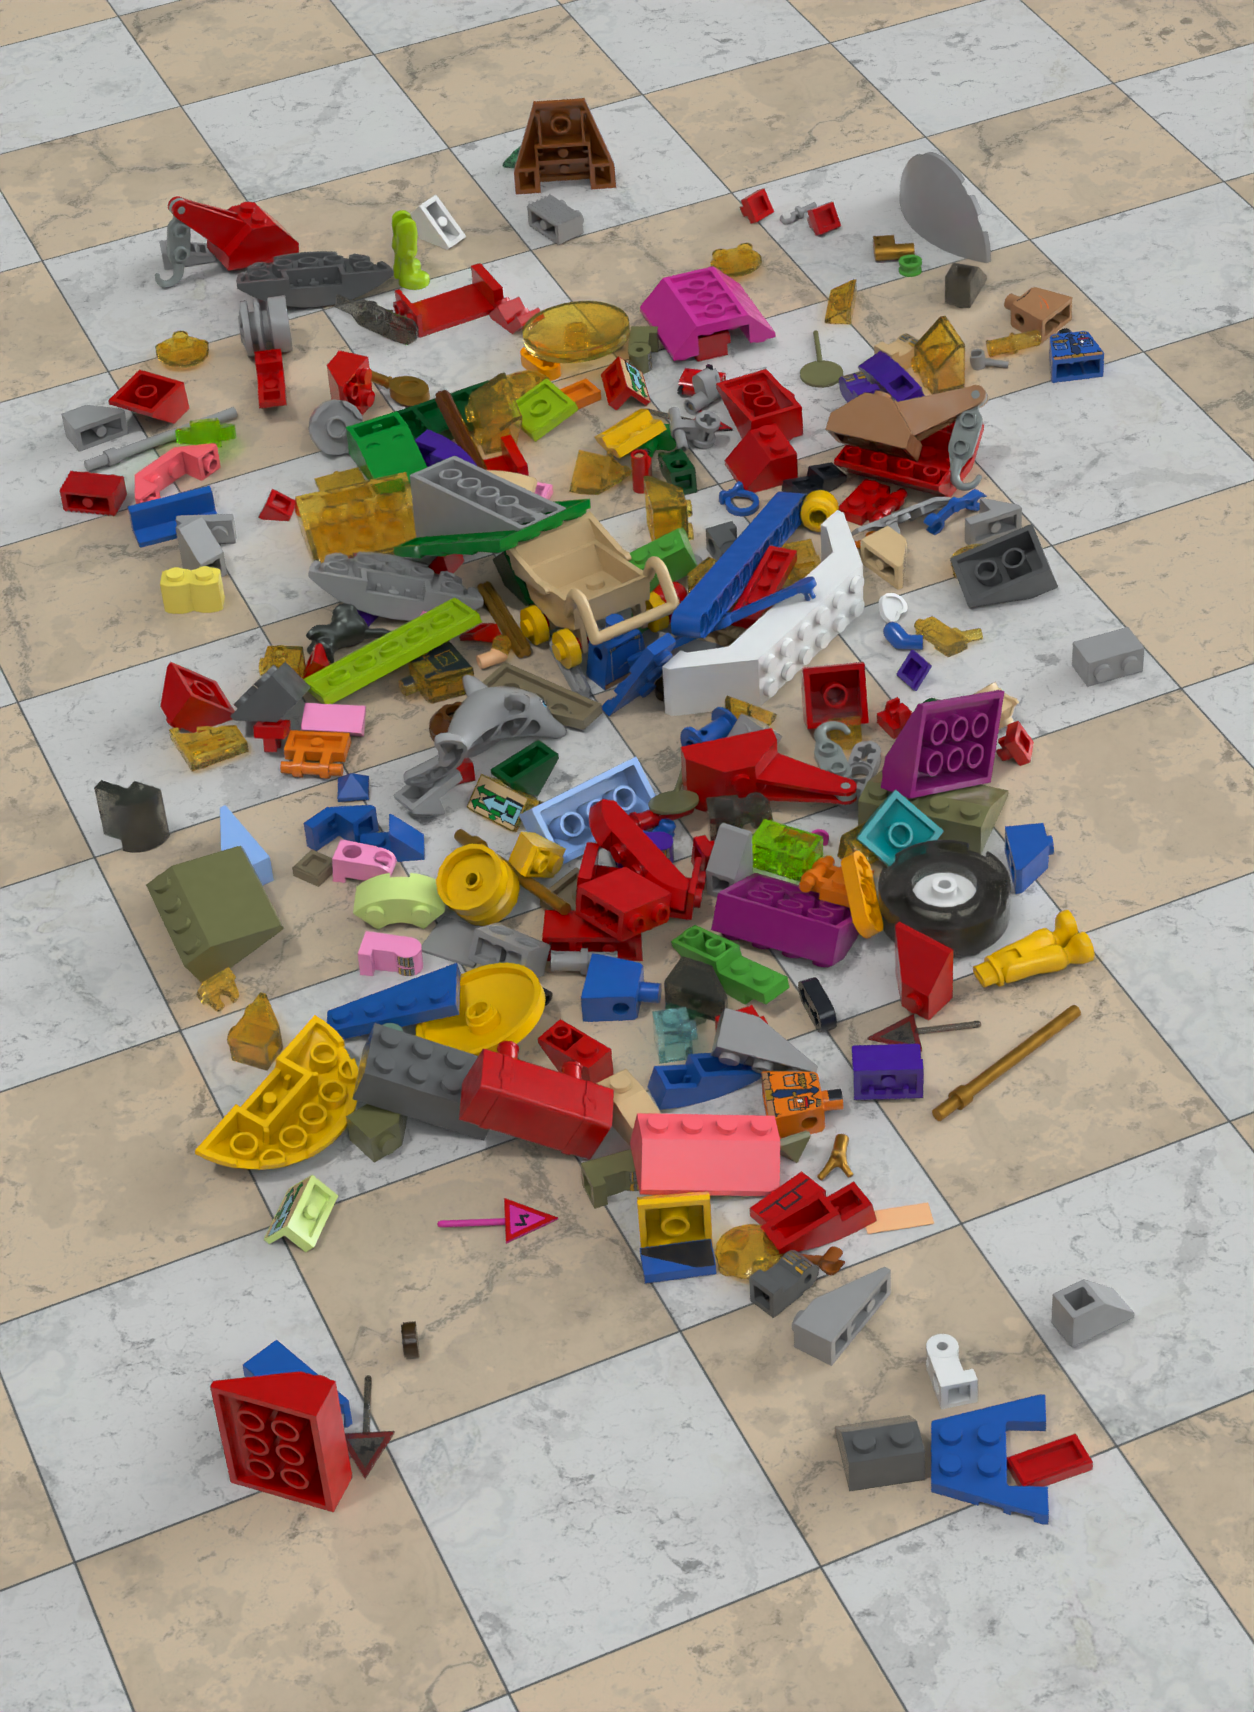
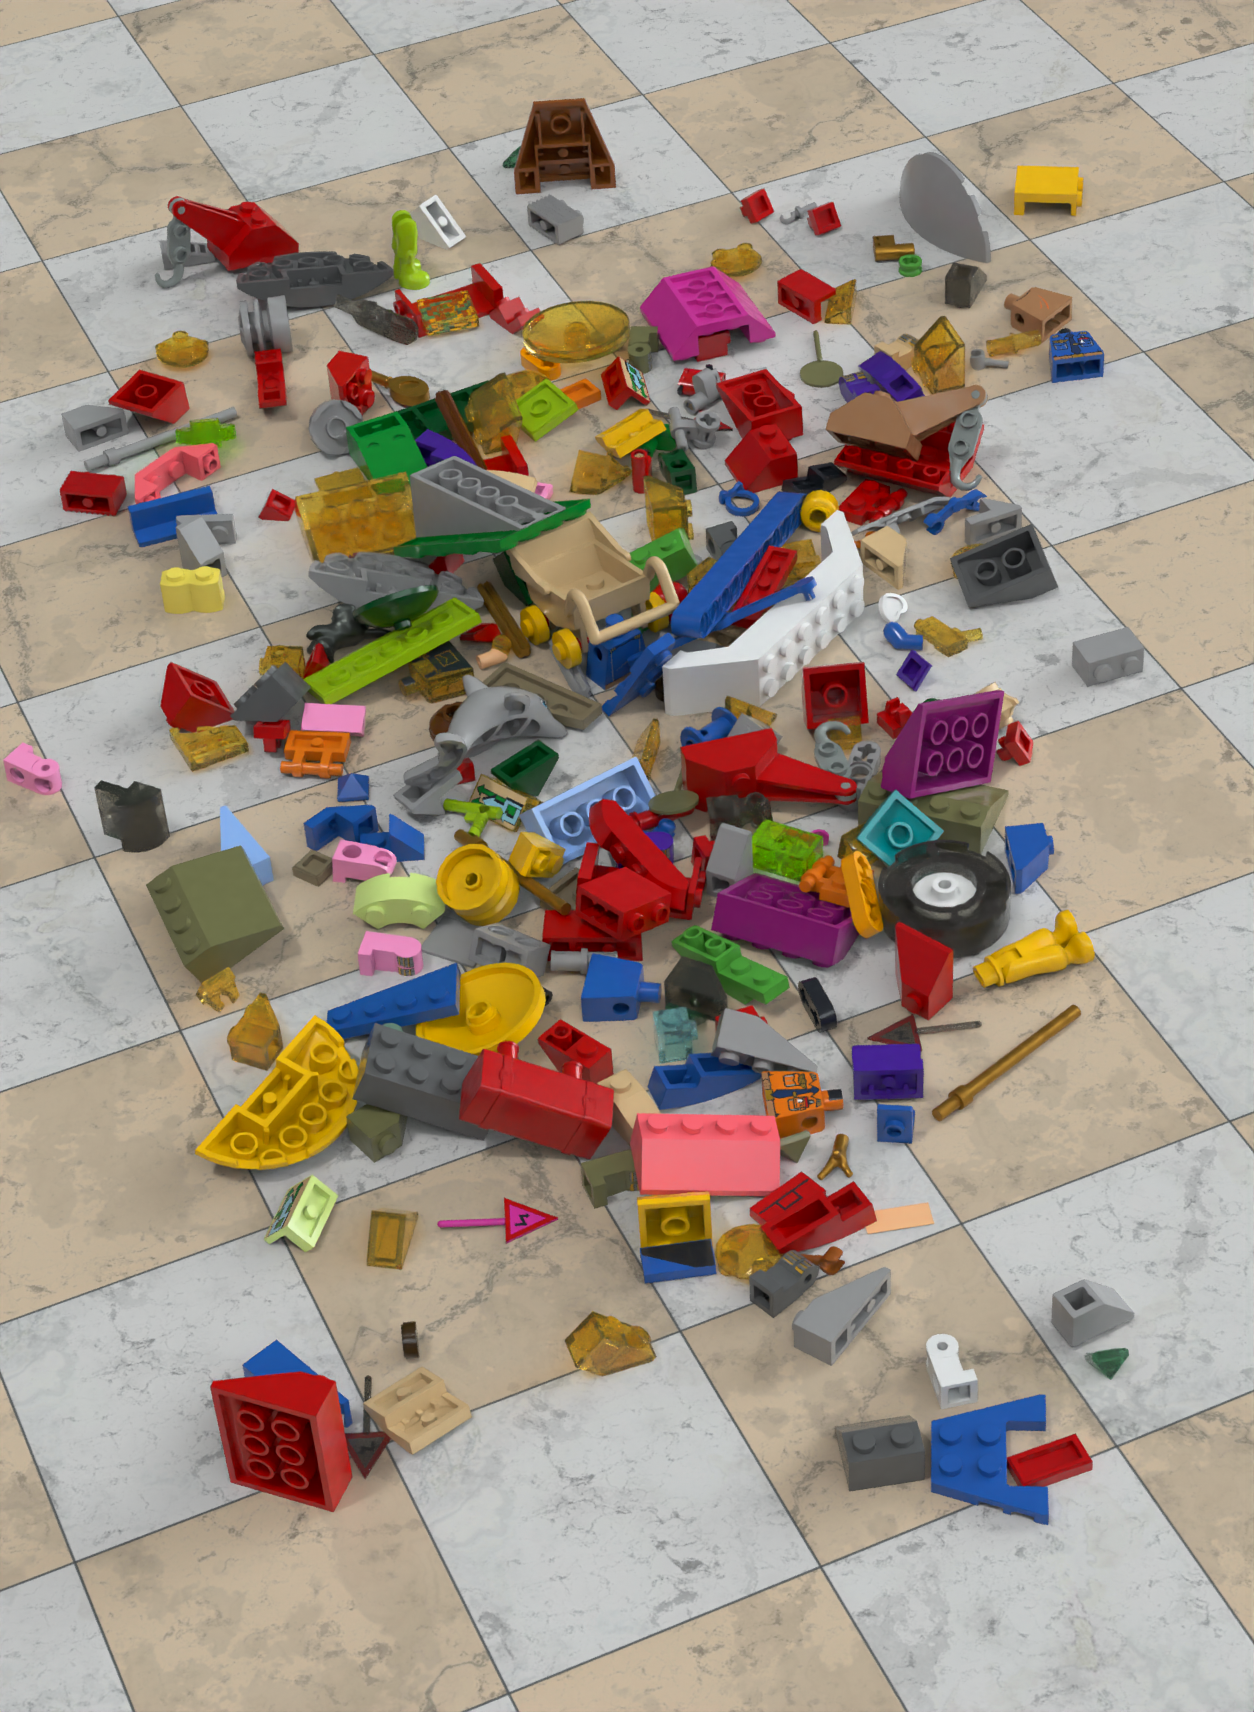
none -> bright pink leg [3,742,62,795]
none -> dark green dish [352,585,439,632]
none -> tan slope [363,1367,472,1455]
none -> clear yellow slope [367,1208,419,1270]
none -> clear yellow tile [416,290,479,336]
none -> lime hose [443,798,503,837]
none -> clear yellow slope [565,1311,657,1377]
none -> clear yellow slope [632,718,661,781]
none -> red panel [777,269,836,324]
none -> blue bracket [877,1104,915,1144]
none -> yellow panel [1014,166,1084,216]
none -> clear green slope [1085,1348,1129,1380]

